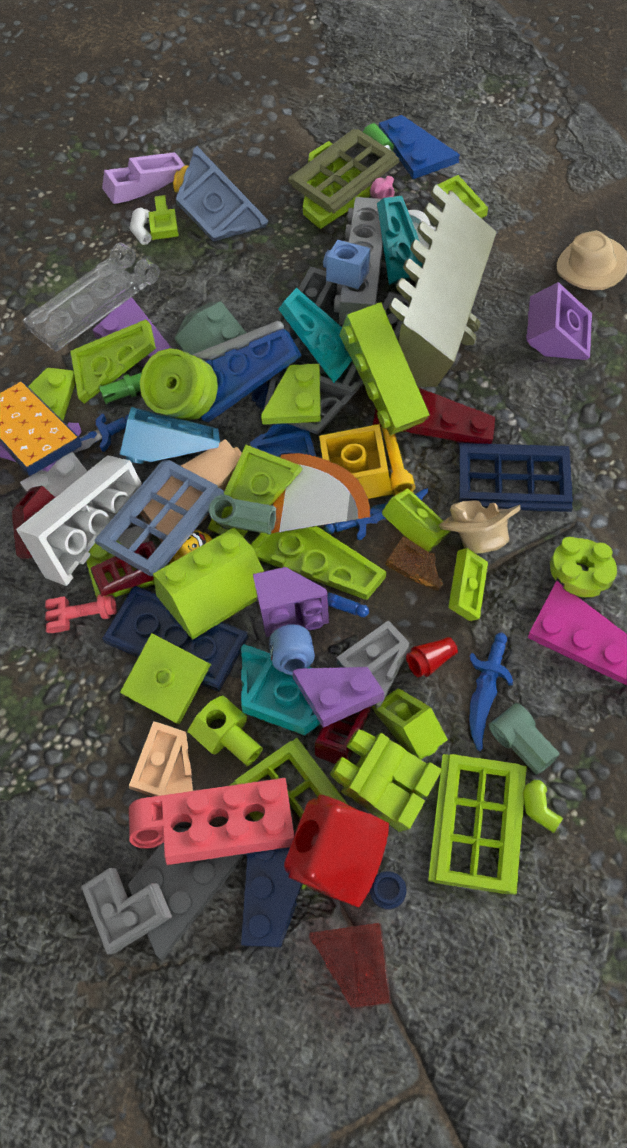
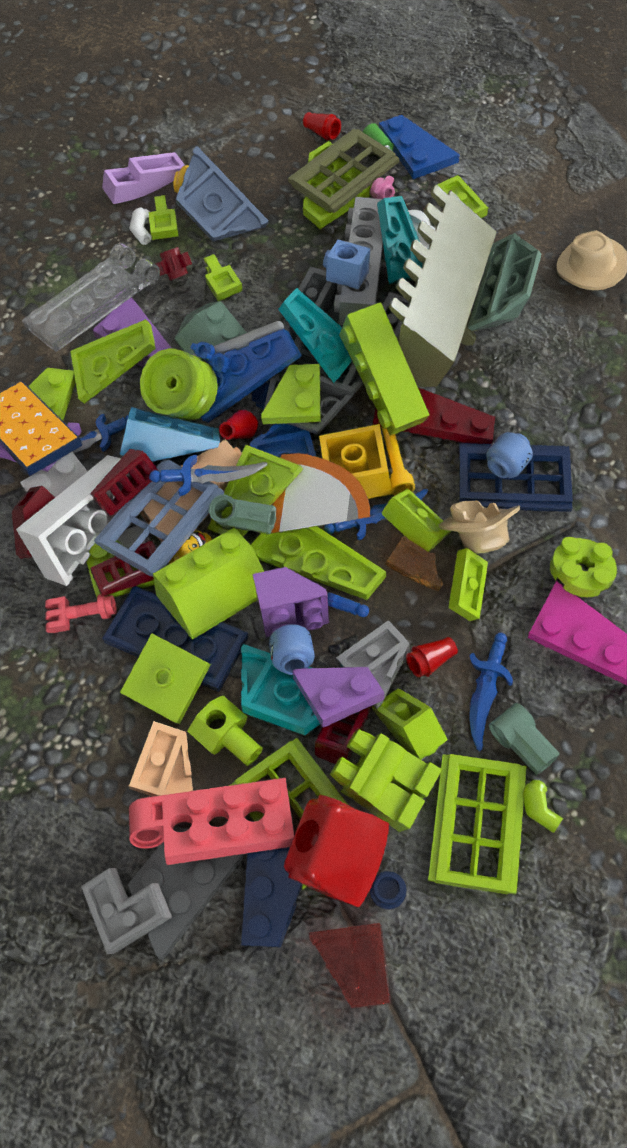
bright green pin [99,372,142,404] -> none
medium lavender slope [526,282,592,360] -> none
none -> dark red slope [90,449,158,516]
none -> piece [149,455,267,496]
none -> dark red gear [156,247,192,281]
none -> blue piece [190,342,229,373]
none -> lime plate [204,254,243,301]
none -> red cone [219,410,258,440]
none -> red cone [303,112,341,141]
none -> sand green wedge [468,233,542,331]
none -> medium blue head [486,432,533,478]

